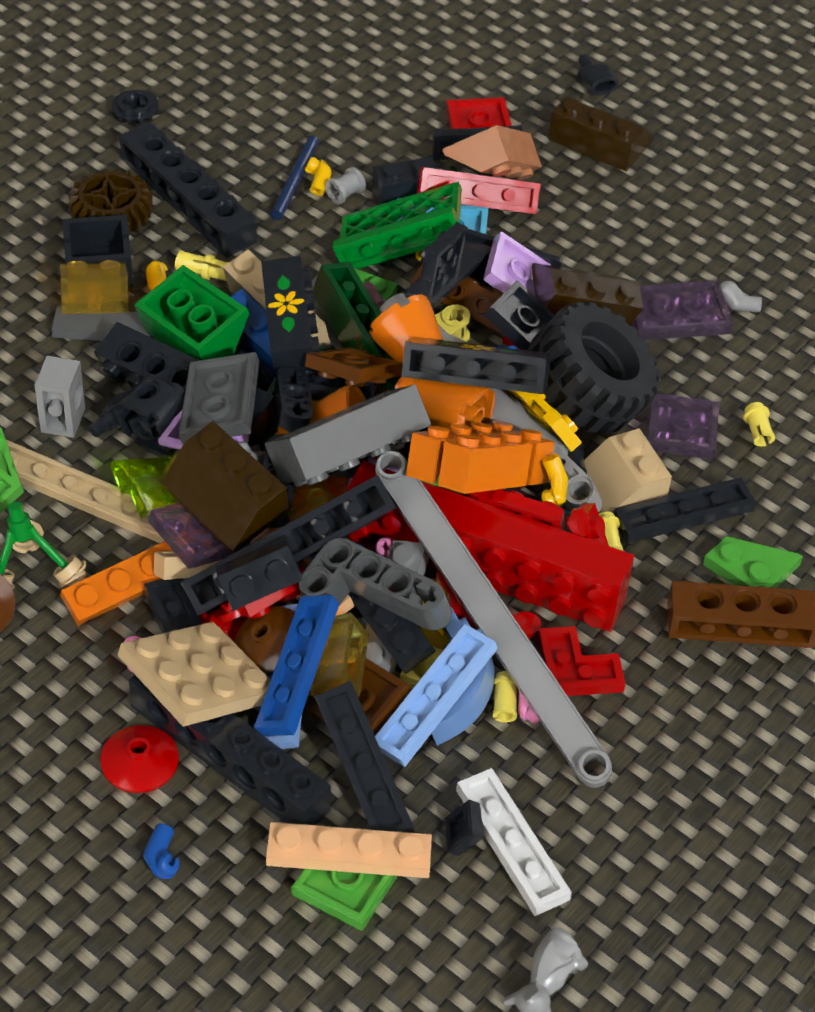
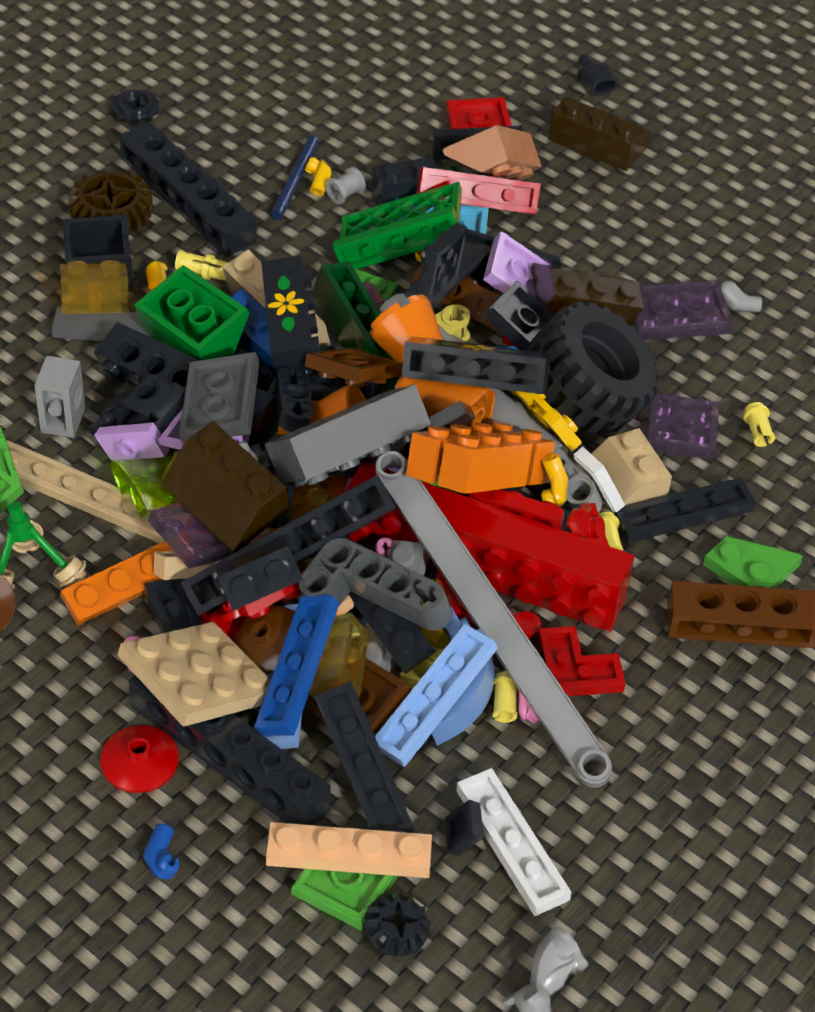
none -> lavender plate [94,423,170,461]
none -> black gear [364,891,431,957]
none -> black tile [429,401,476,429]
none -> white tile [573,447,625,513]

